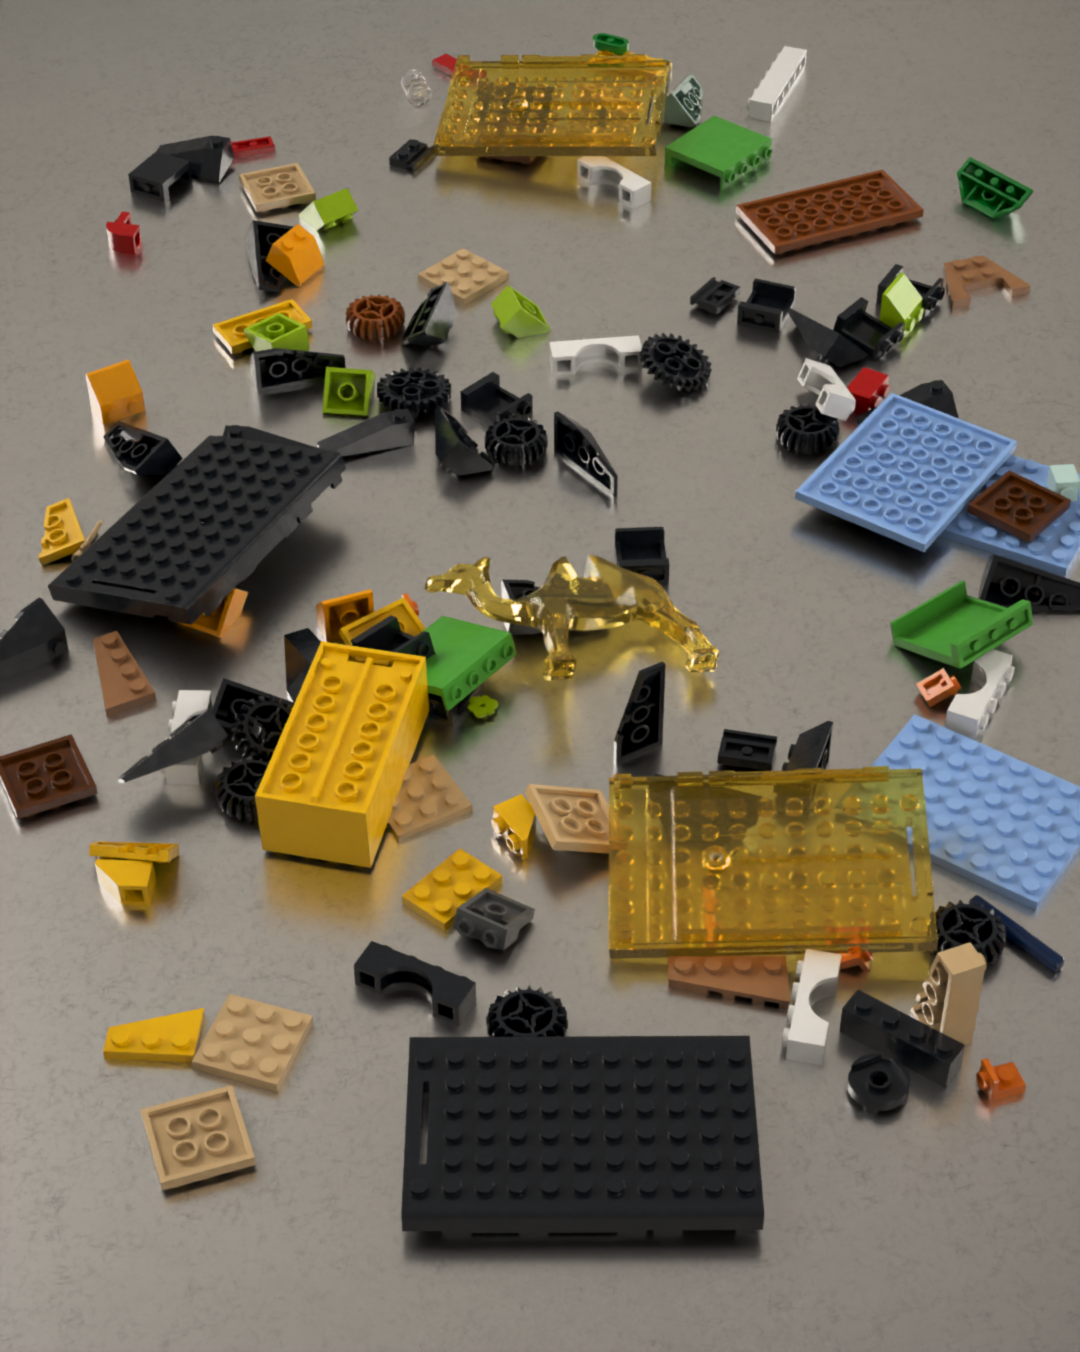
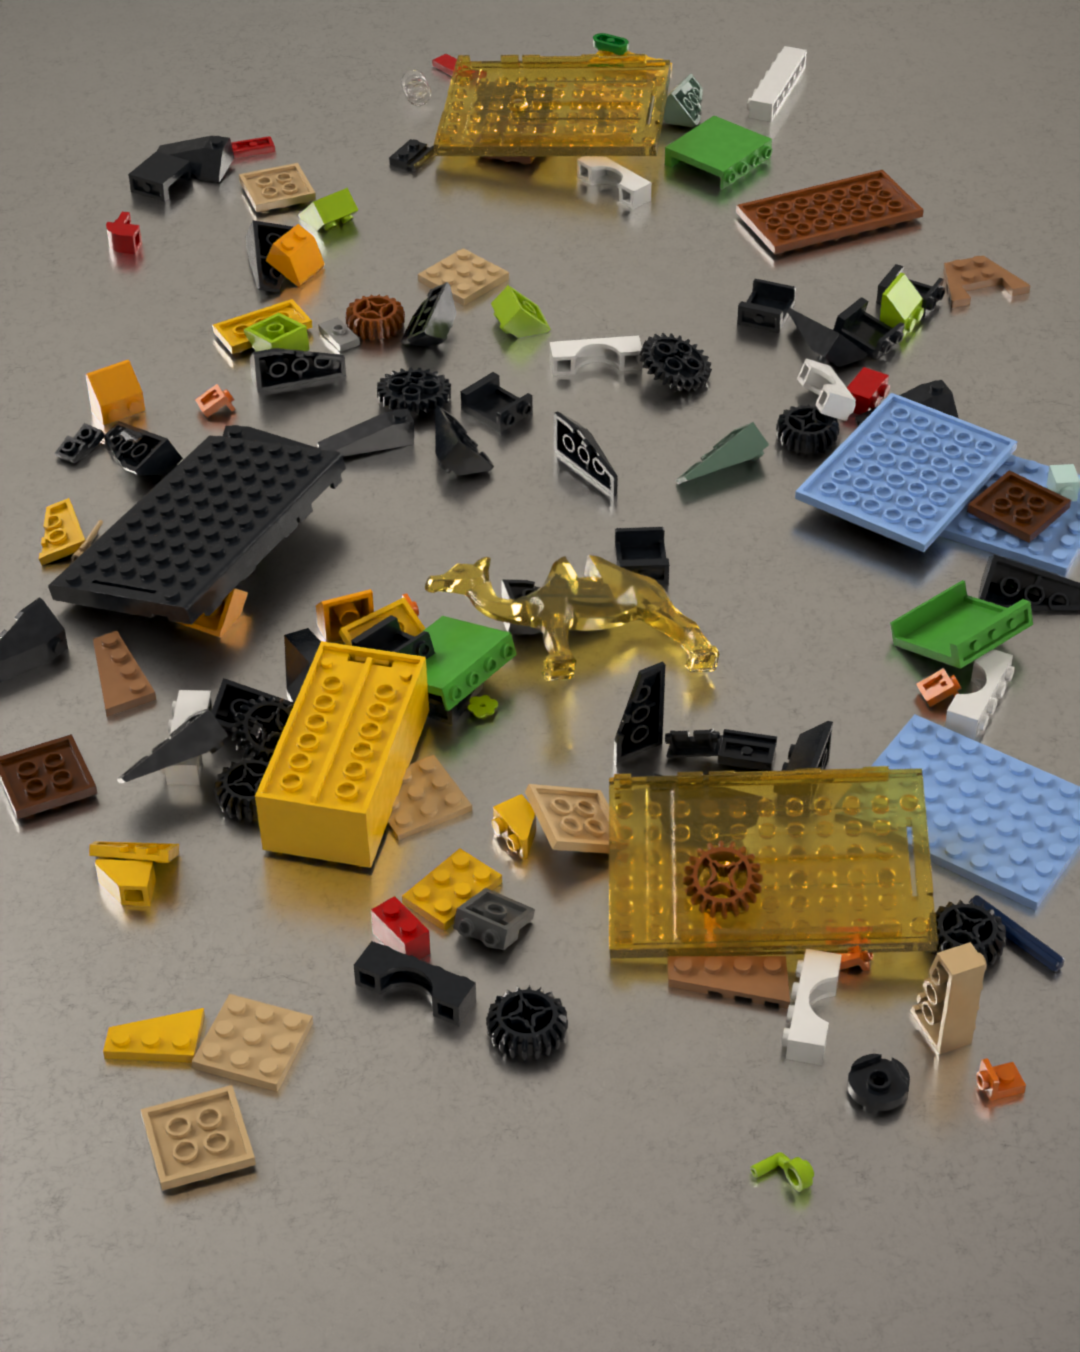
lime slope [322,367,376,416] -> none
black piece [401,1036,764,1235] -> none
black gear [485,416,548,467] -> none
black plate [690,277,740,314] -> none
black brick [839,990,965,1088] -> none
green wedge [957,157,1033,220] -> none
none -> black slope [54,423,106,463]
none -> orange bracket [195,384,236,418]
none -> light grey plate [318,317,360,352]
none -> red brick [371,896,431,960]
none -> black hinge [665,729,724,758]
none -> sand green wedge [676,422,769,484]
none -> dark orange gear [683,840,763,920]
none -> lime plate [750,1152,814,1192]

